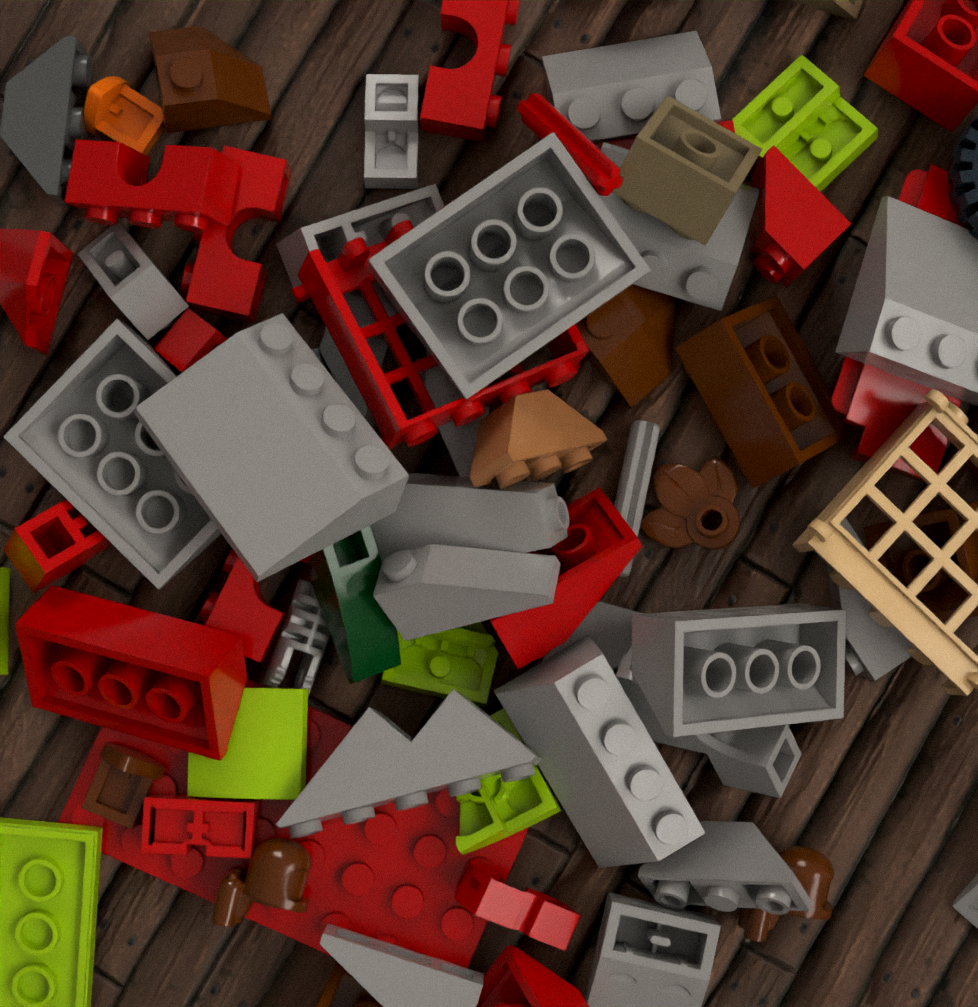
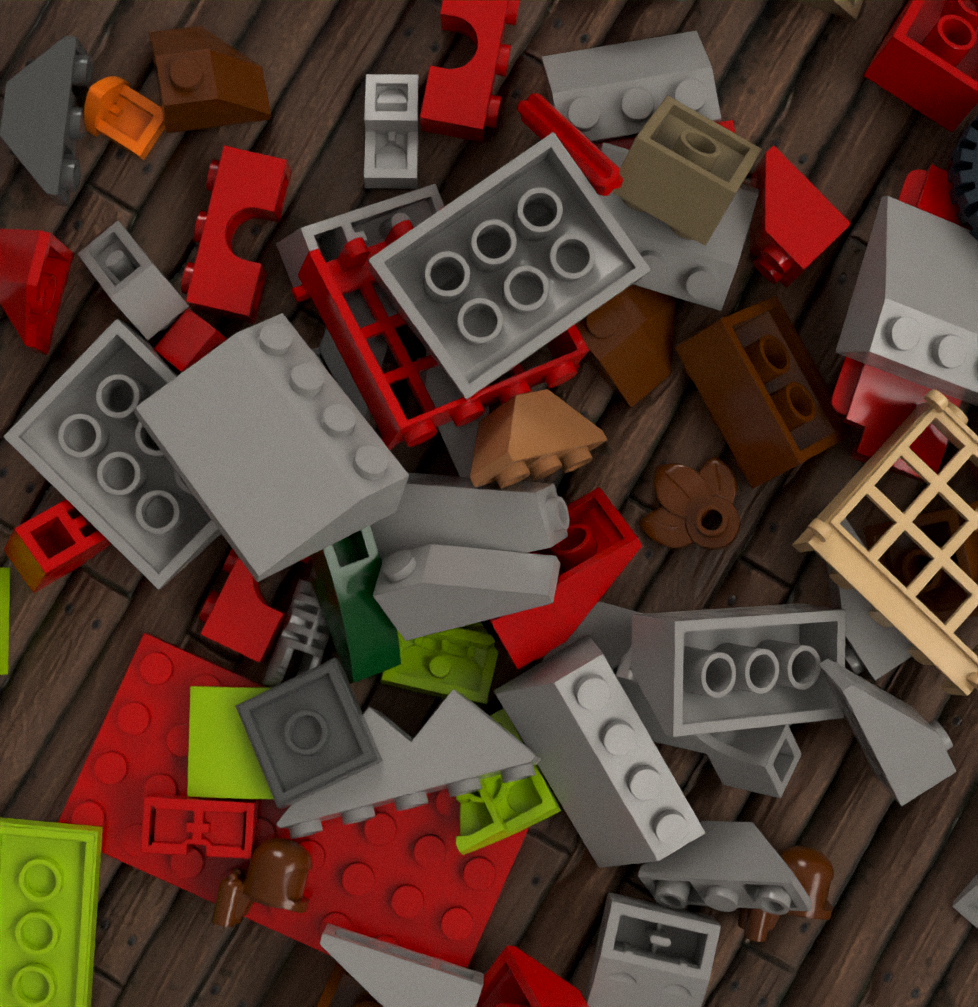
red slope [15,585,247,761] -> none
red arch [64,139,240,233] -> none
reddish brown tile [81,743,166,829] -> none
red piece [454,863,581,951] -> none
light grey axle [614,420,660,577] -> none
lime slope [732,54,878,192] -> none
none -> dark grey tile [236,658,383,809]
none -> light grey slope [819,658,957,806]

